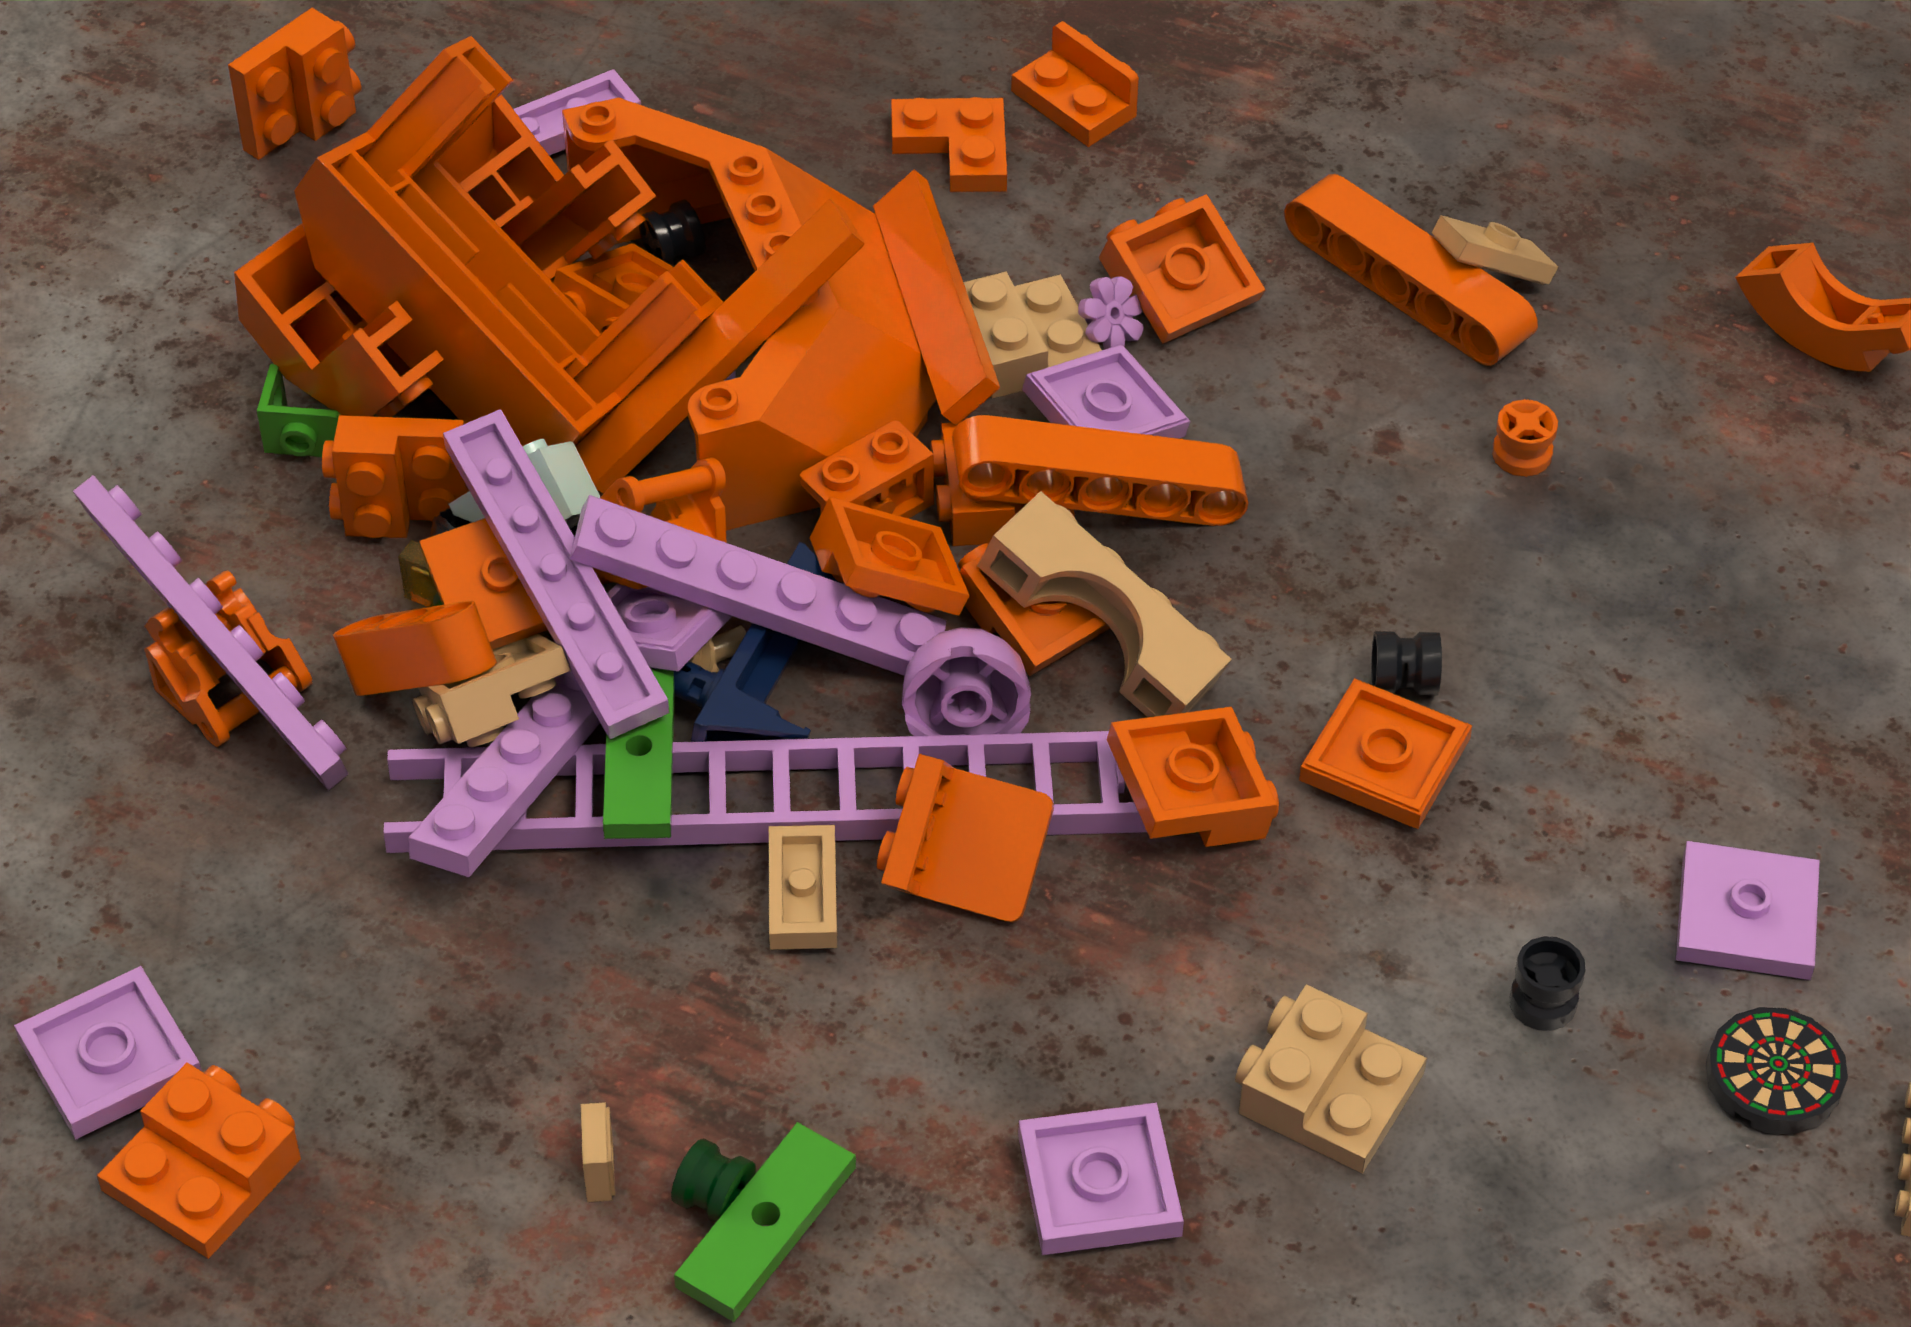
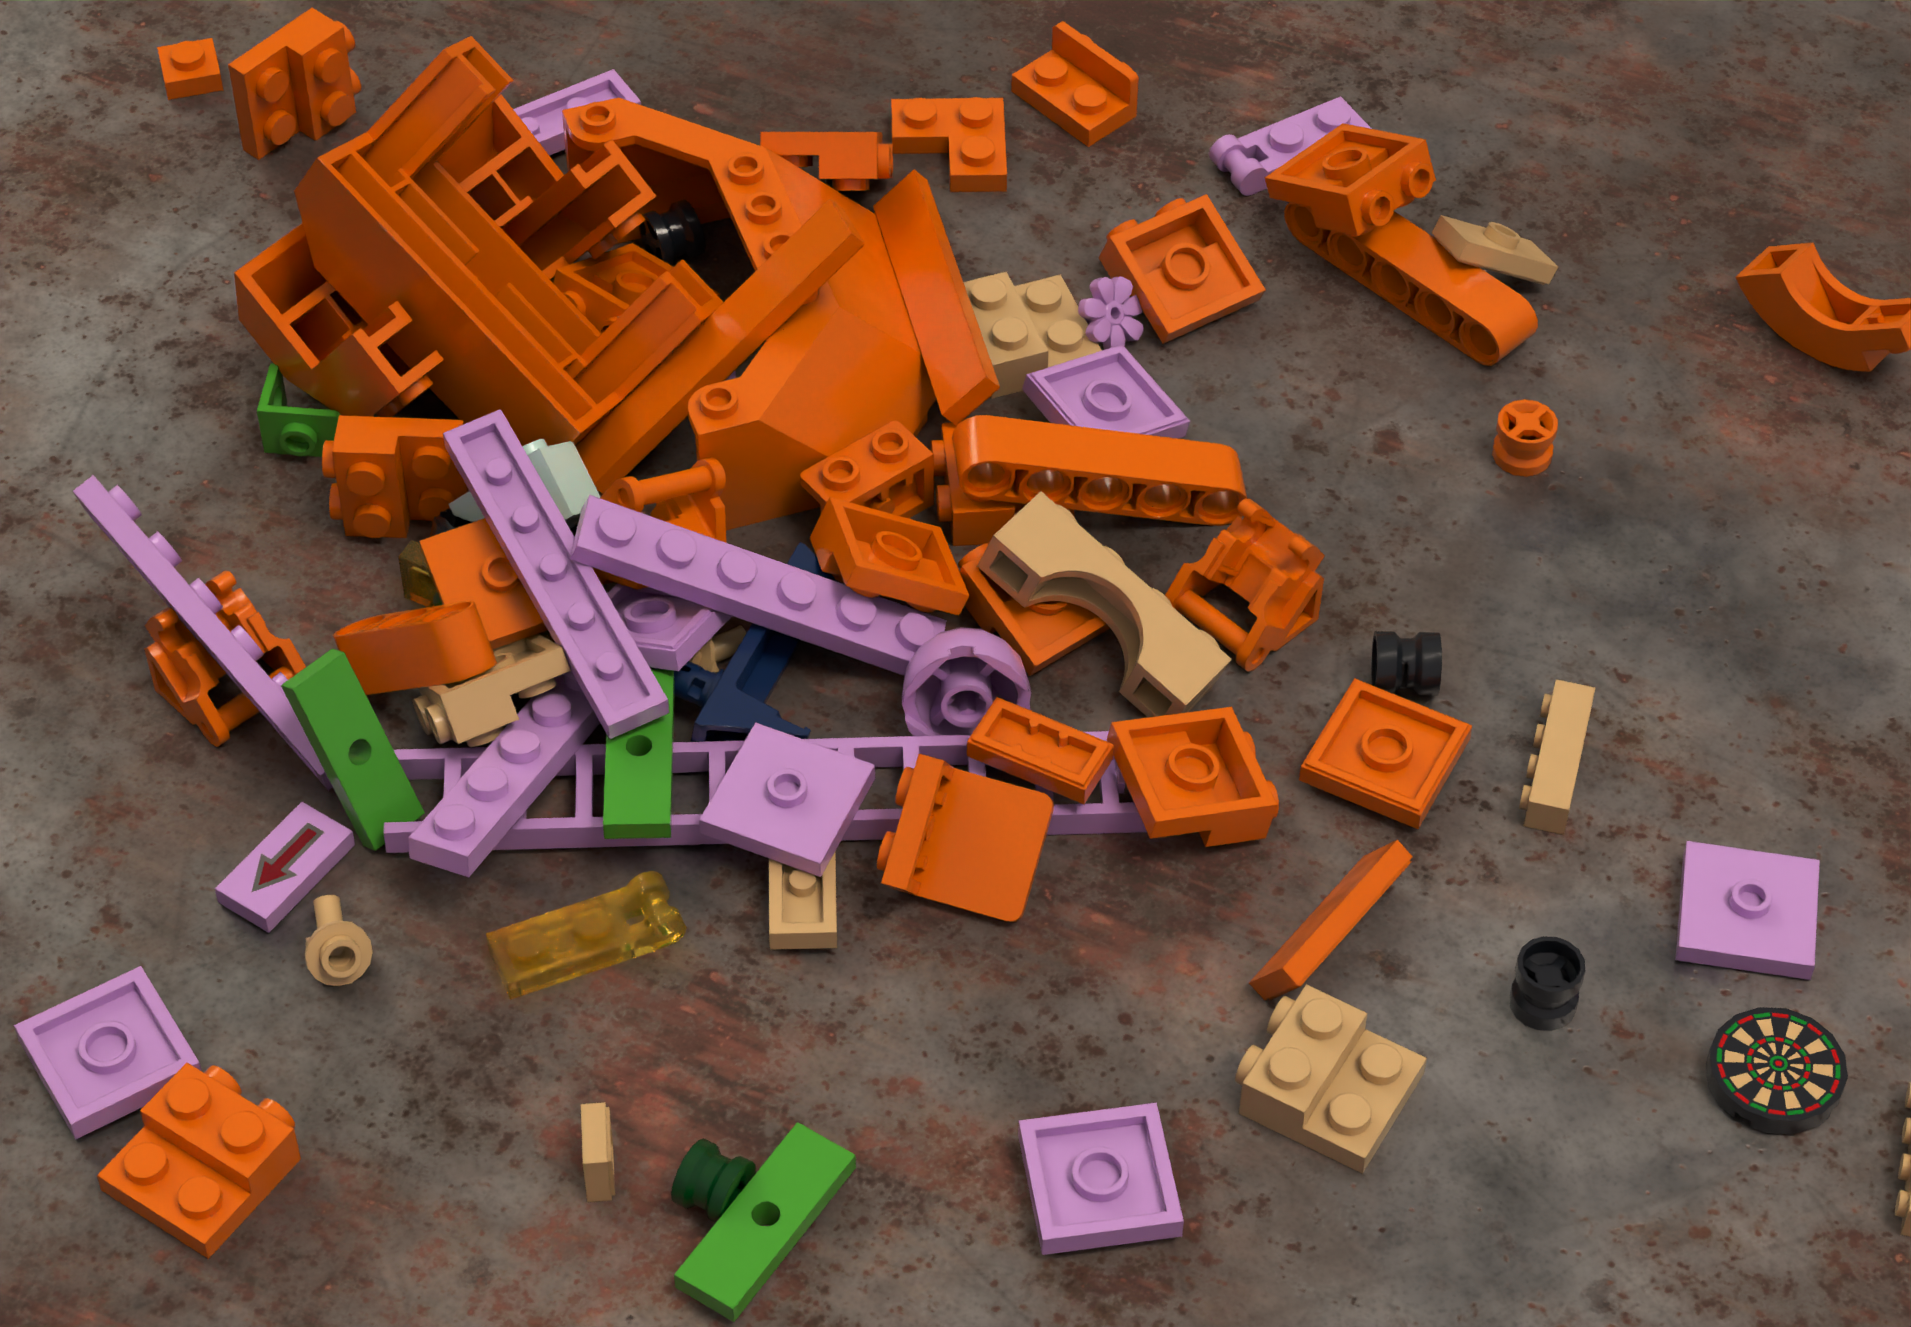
none -> orange plate [157,38,224,100]
none -> lavender tile [215,802,355,933]
none -> bright green tile [281,649,425,851]
none -> tan plate [304,895,373,986]
none -> clear yellow plate [486,871,687,1000]
none -> lavender plate [699,722,875,877]
none -> orange plate [760,132,893,191]
none -> orange plate [967,697,1114,804]
none -> orange piece [1165,499,1325,672]
none -> lavender plate [1209,96,1372,196]
none -> orange tile [1249,840,1413,1000]
none -> orange plate [1264,123,1436,237]
none -> tan piece [1519,679,1595,835]

